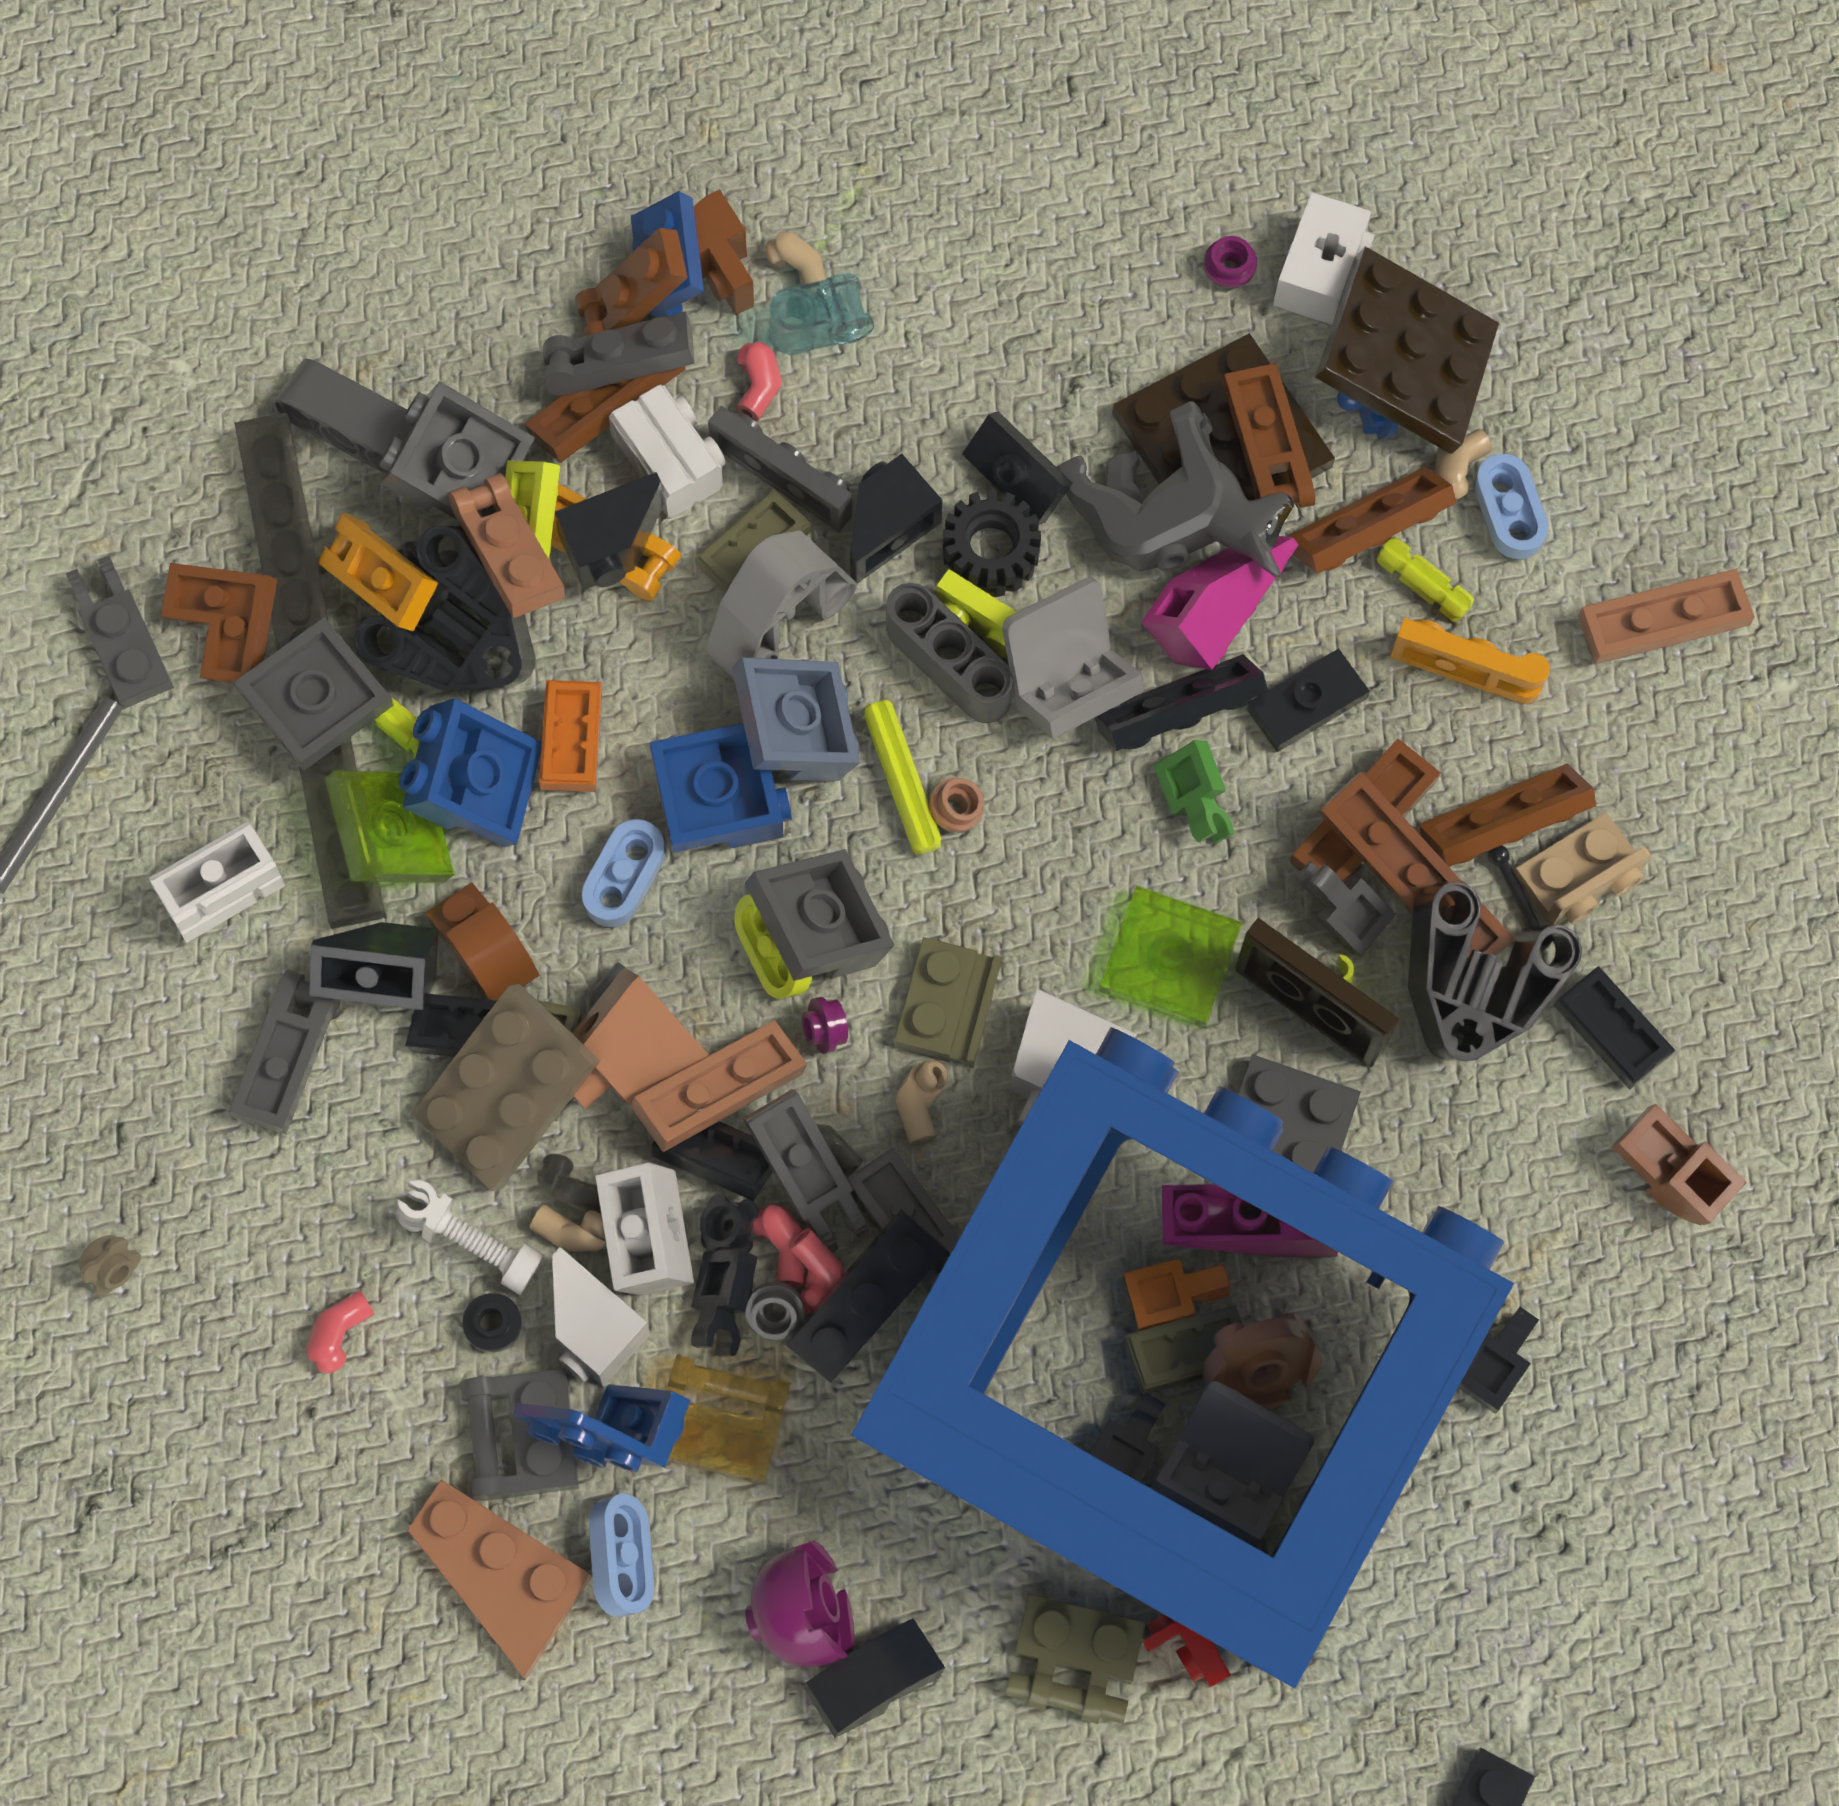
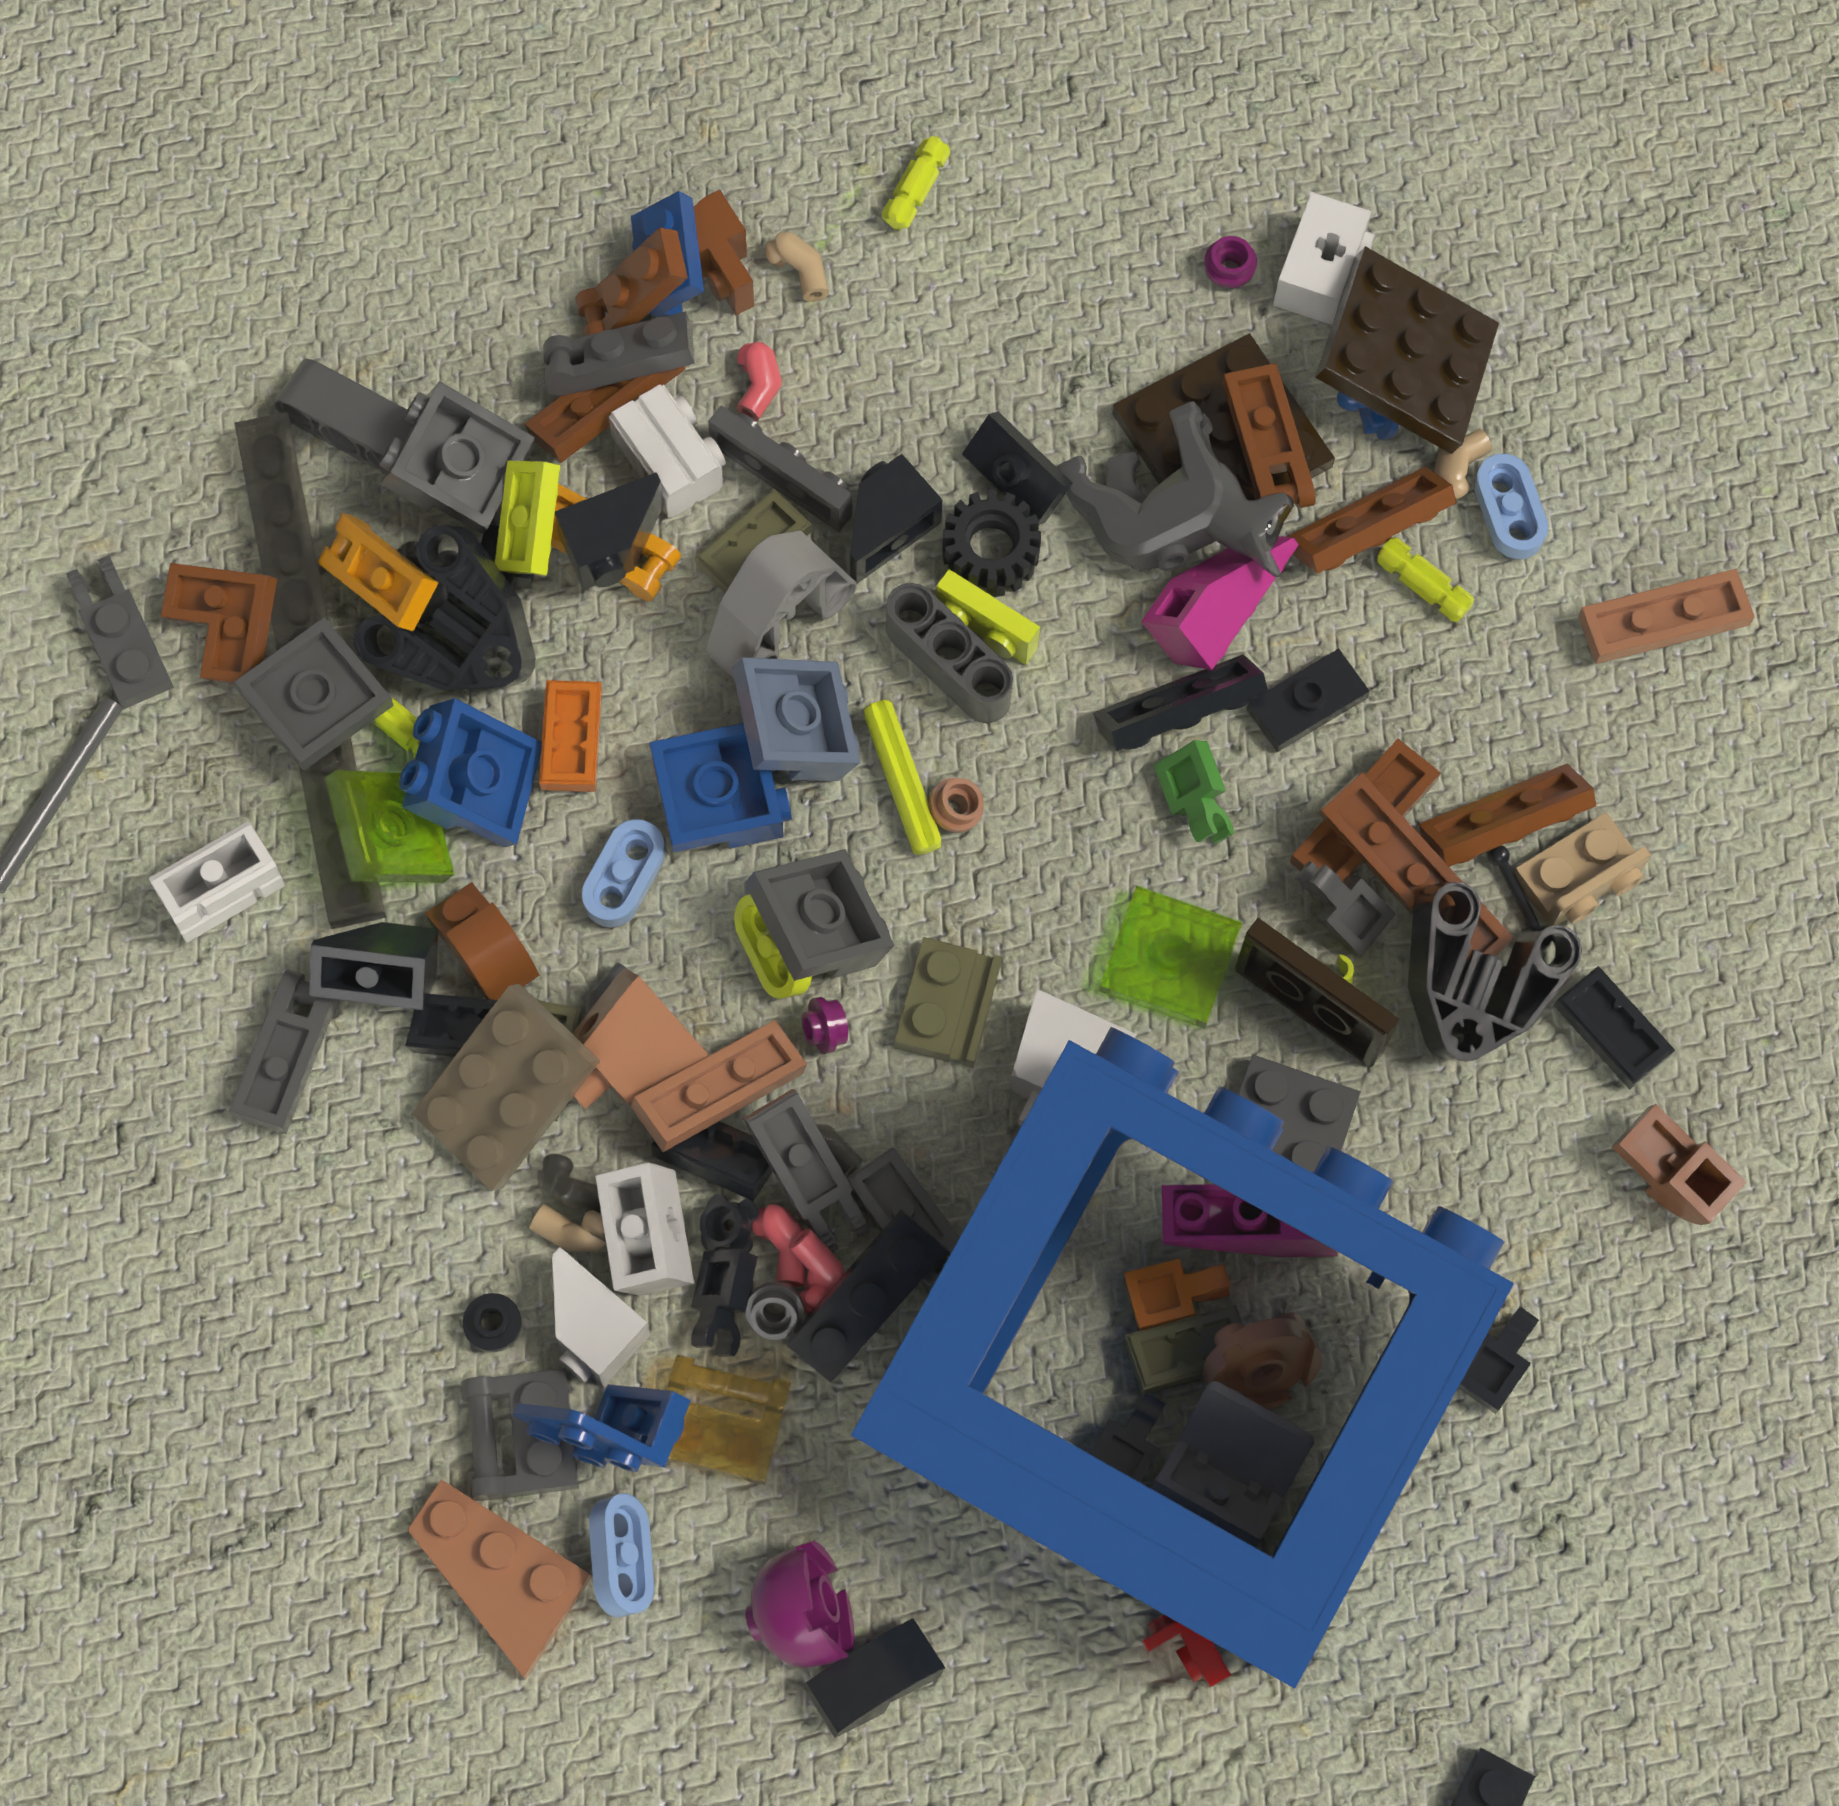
dark tan plate [79,1235,141,1296] -> none
coral arm [306,1290,375,1374] -> none
white bar [396,1180,545,1295] -> none
nougat plate [448,473,565,618] -> none
clear light blue piece [769,273,875,355] -> none
tan arm [895,1060,948,1146] -> none
light grey bracket [1002,577,1144,739] -> none
olive plate [1005,1594,1146,1724] -> none
light orange plate [1390,617,1550,704] -> none
none -> neon yellow axle [882,136,950,231]

